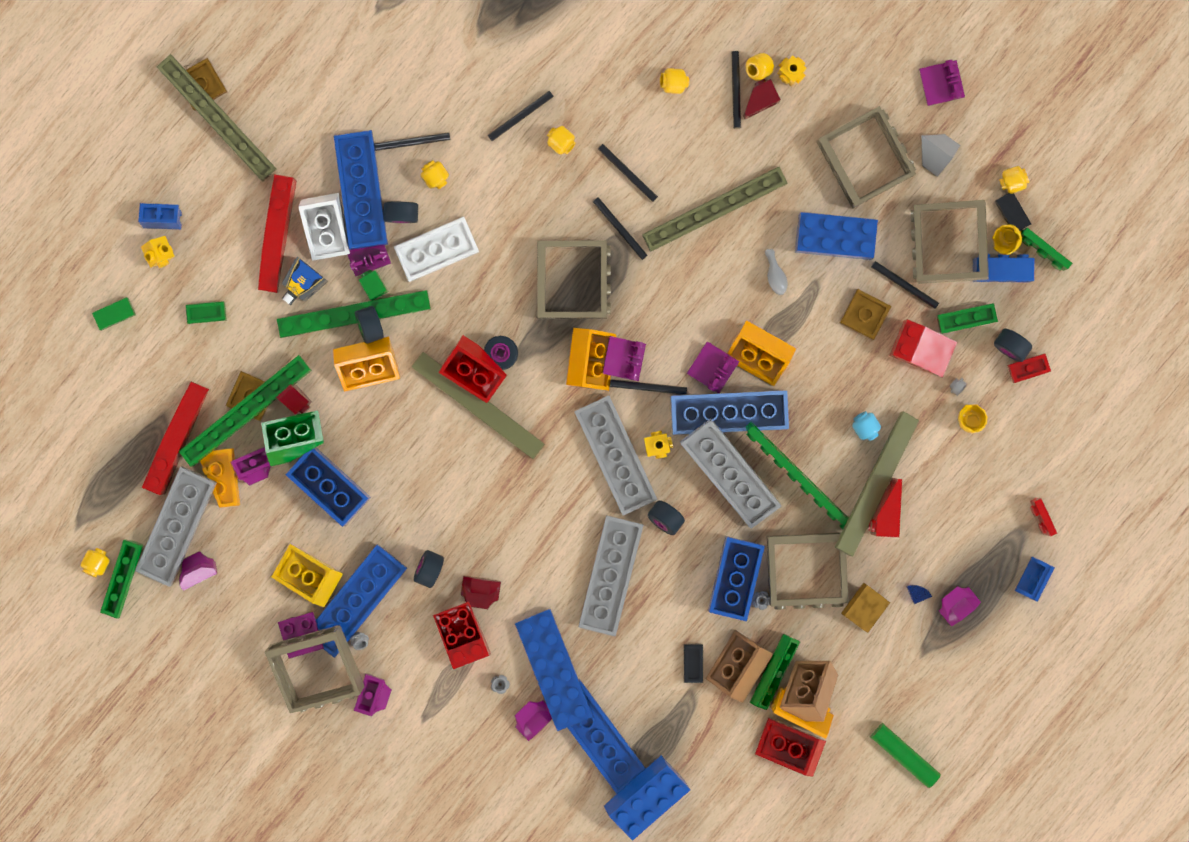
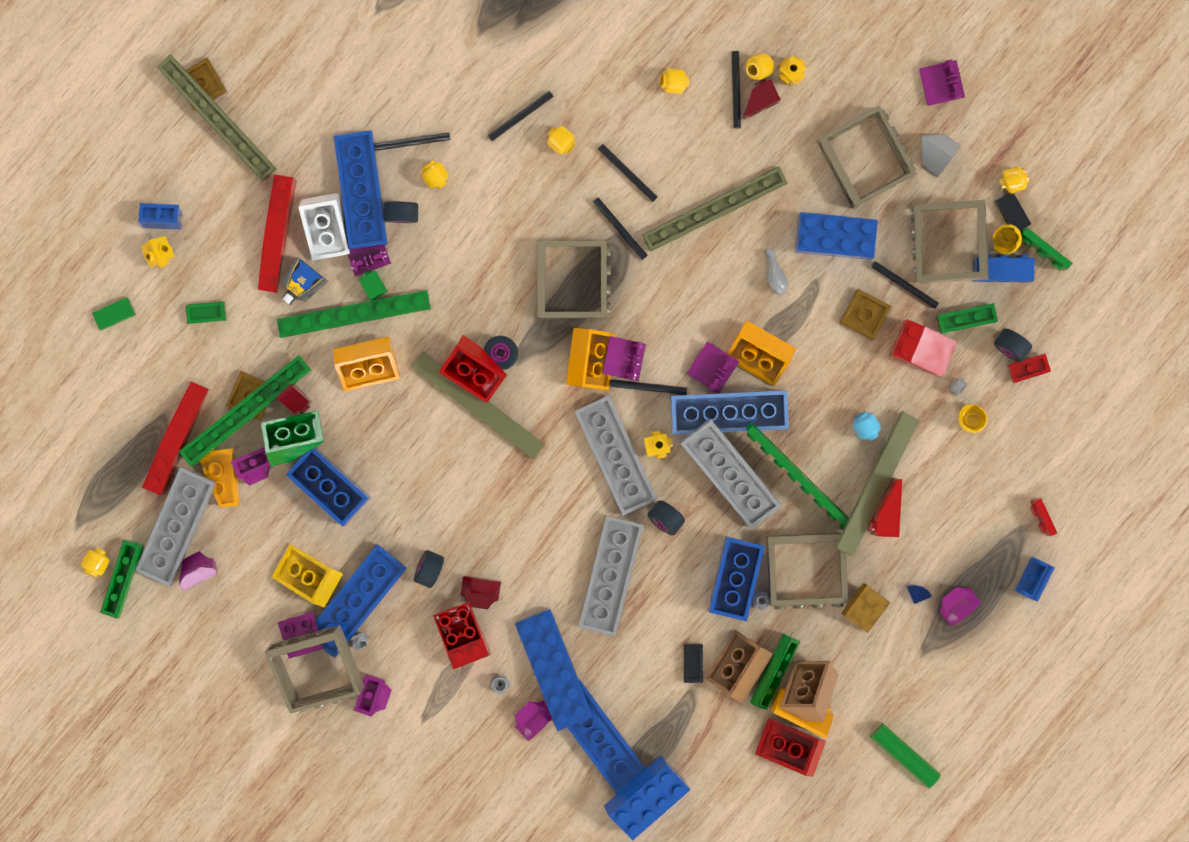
black wheel [355,306,384,344] -> none
white tile [394,217,479,282] -> none

